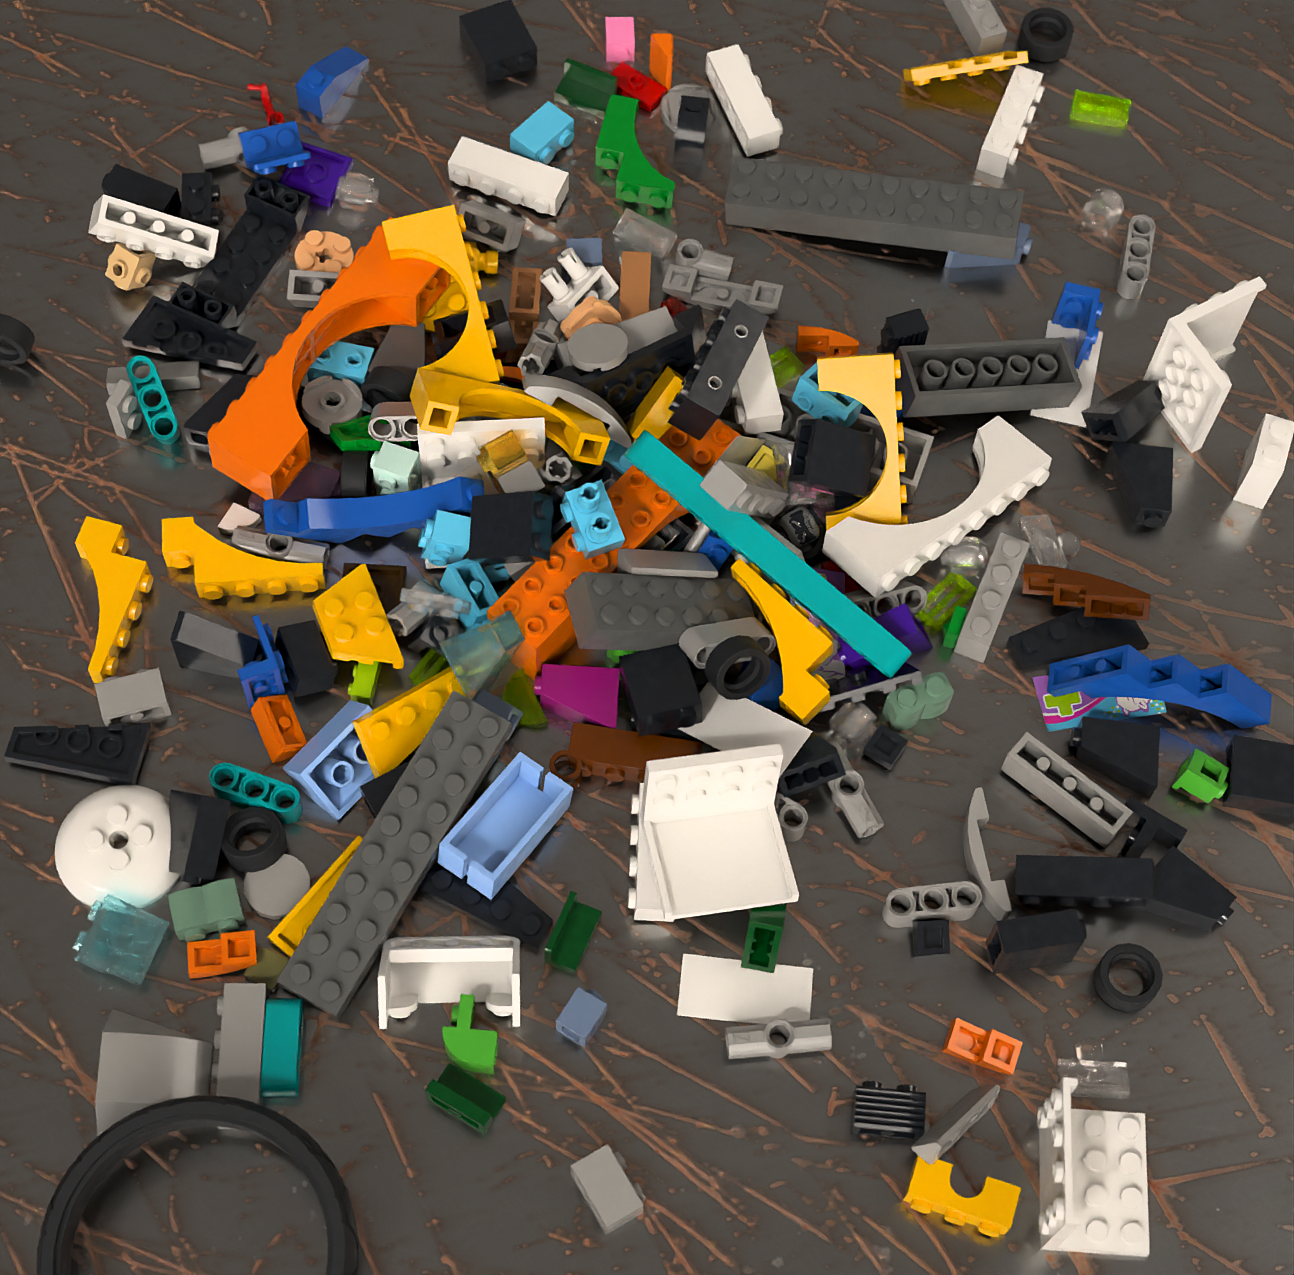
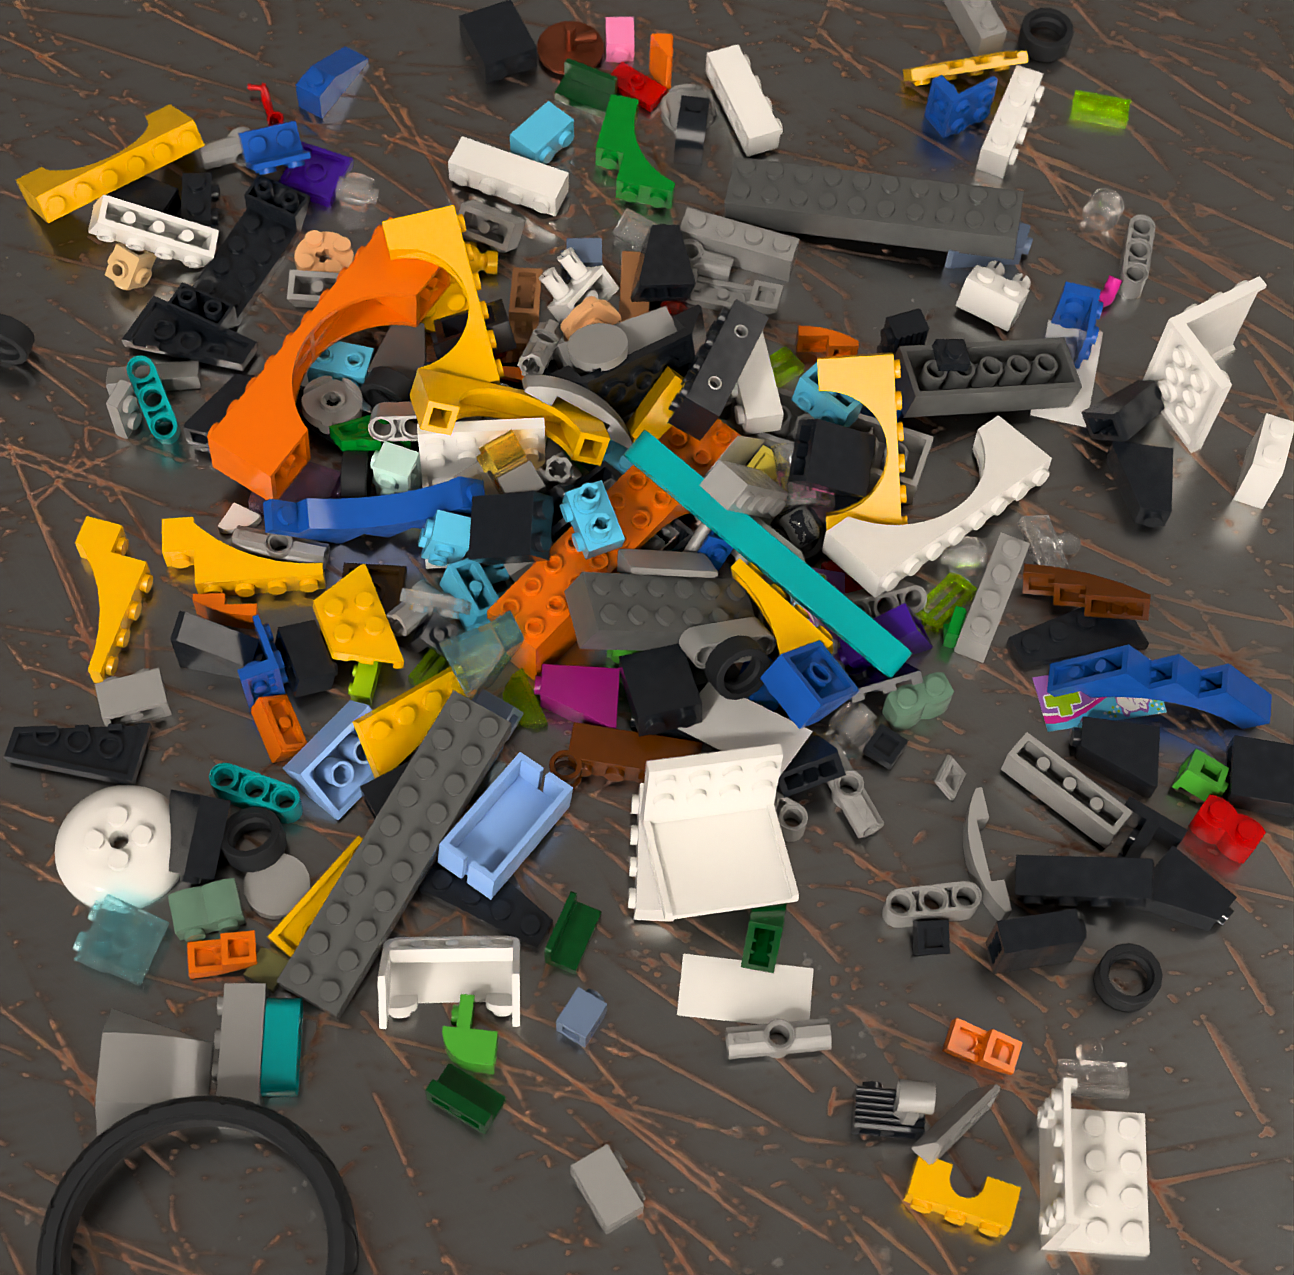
none -> yellow arch [16,104,205,223]
none -> orange slope [192,593,260,629]
none -> copper shield [537,21,604,75]
none -> black slope [630,224,696,302]
none -> light grey brick [680,207,799,282]
none -> blue slope [760,640,860,729]
none -> light grey piece [893,1079,936,1126]
none -> blue bracket [924,75,998,138]
none -> black plate [932,339,971,371]
none -> light grey slope [933,755,966,800]
none -> white brick [956,261,1031,331]
none -> dark pink arm [1099,275,1123,308]
none -> red brick [1188,795,1266,863]

